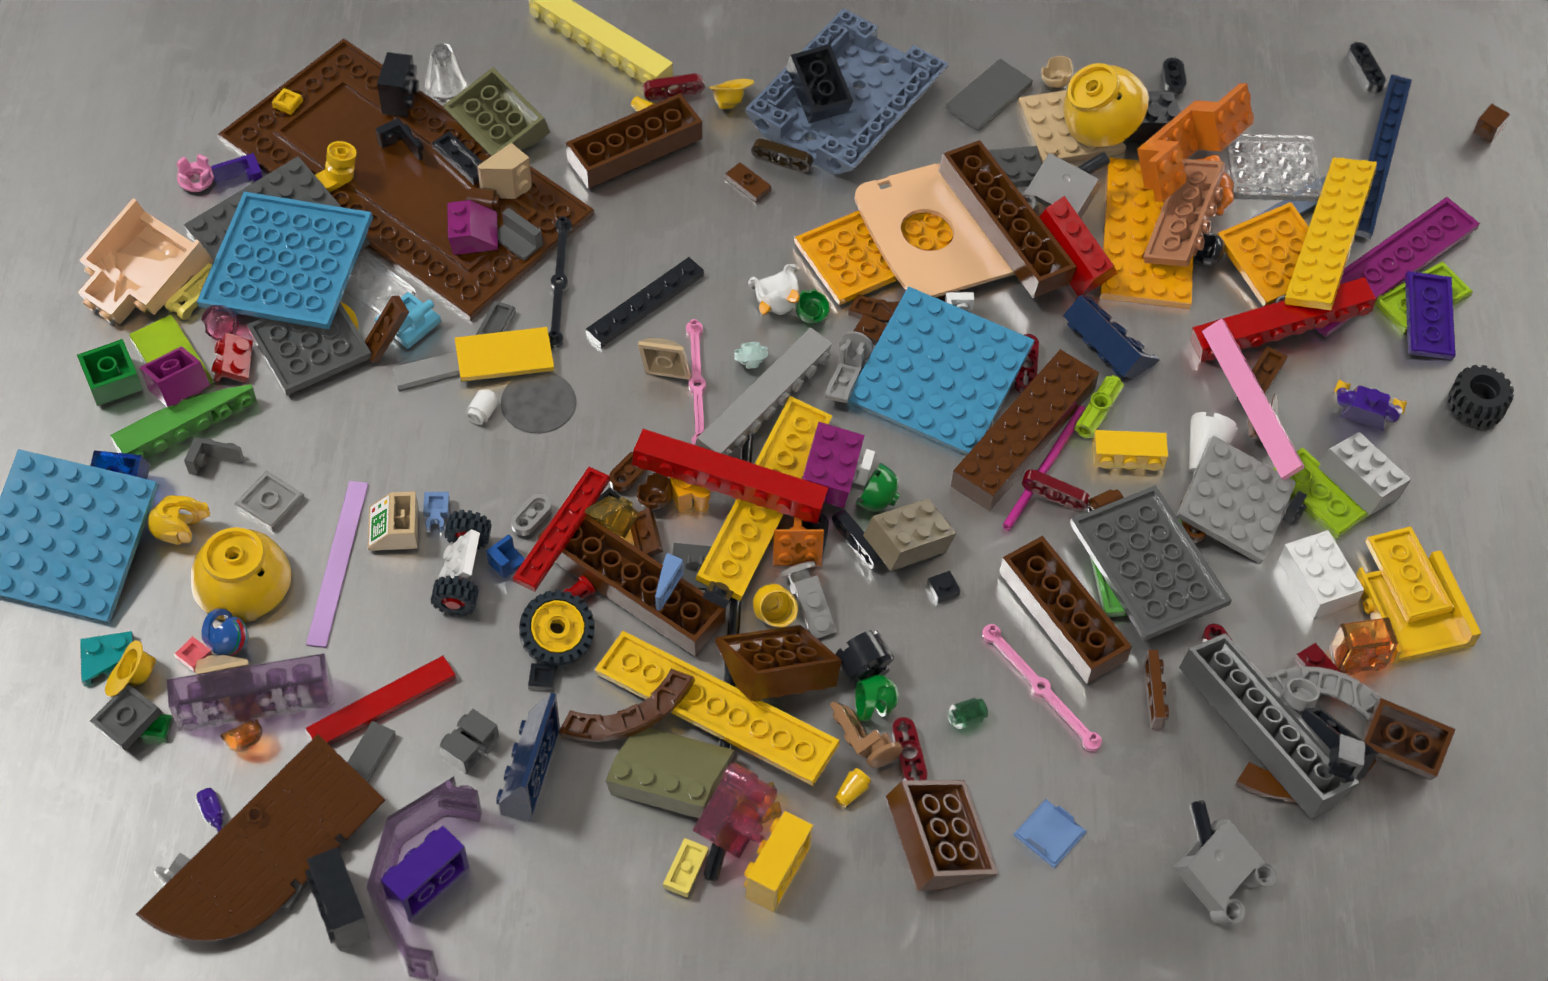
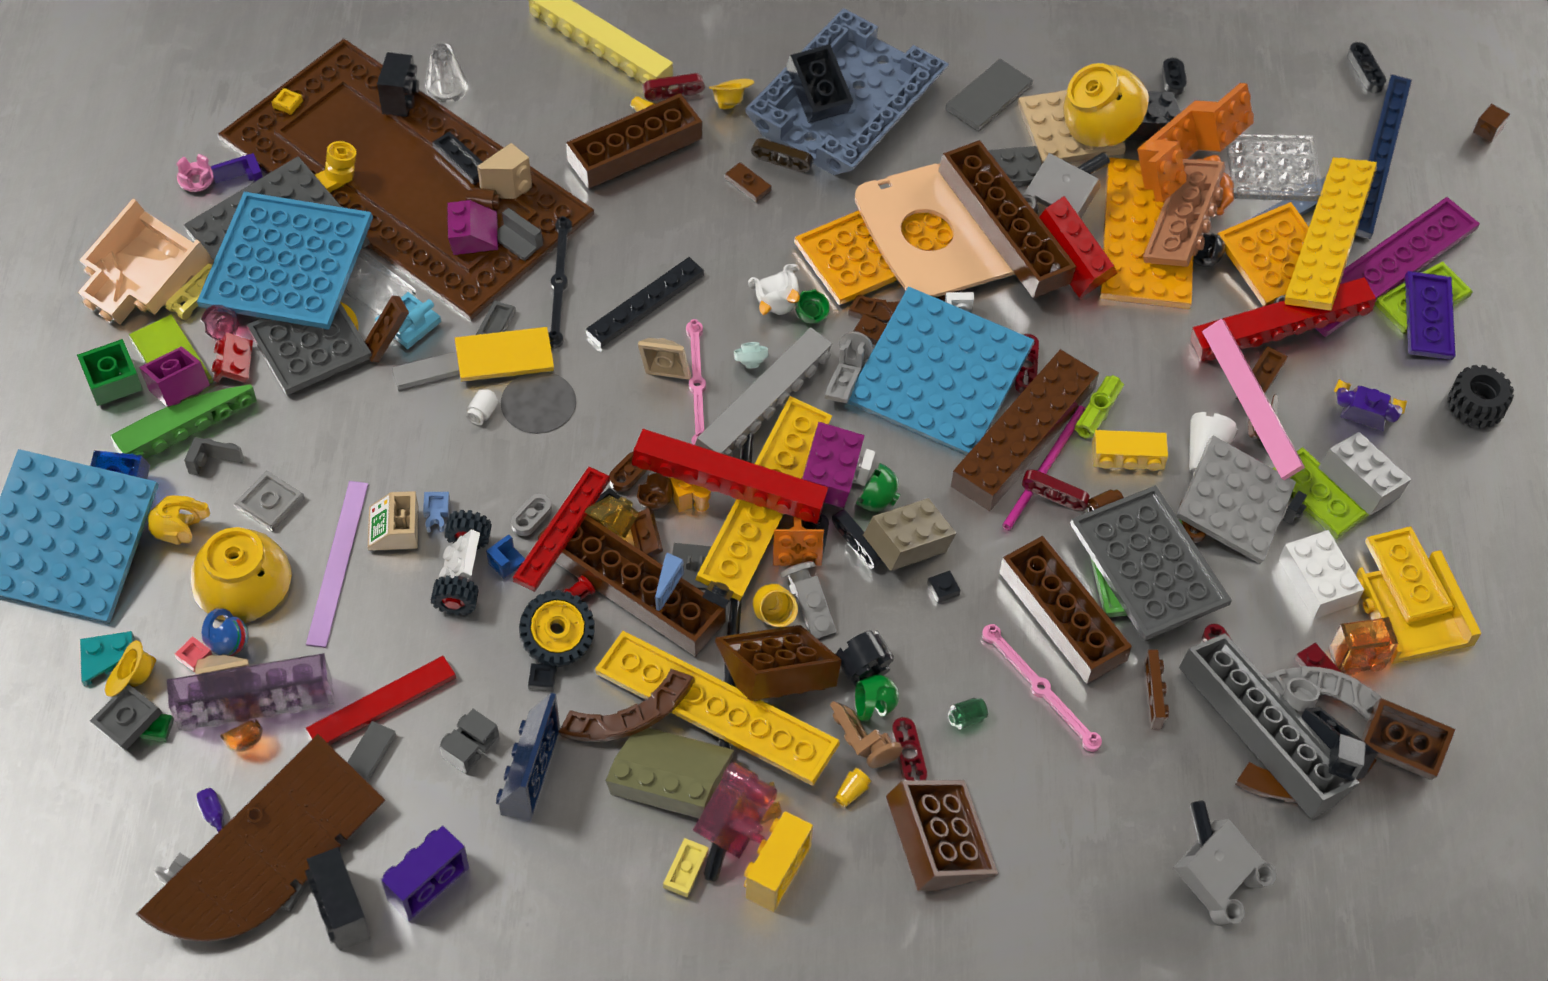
clear purple panel [366,776,482,981] -> none
black bracket [375,118,423,161] -> none
olive slope [443,67,550,156] -> none
medium blue piece [1013,799,1087,868] -> none
tan hair [1041,56,1074,88] -> none
dark blue wedge [1063,295,1160,378] -> none

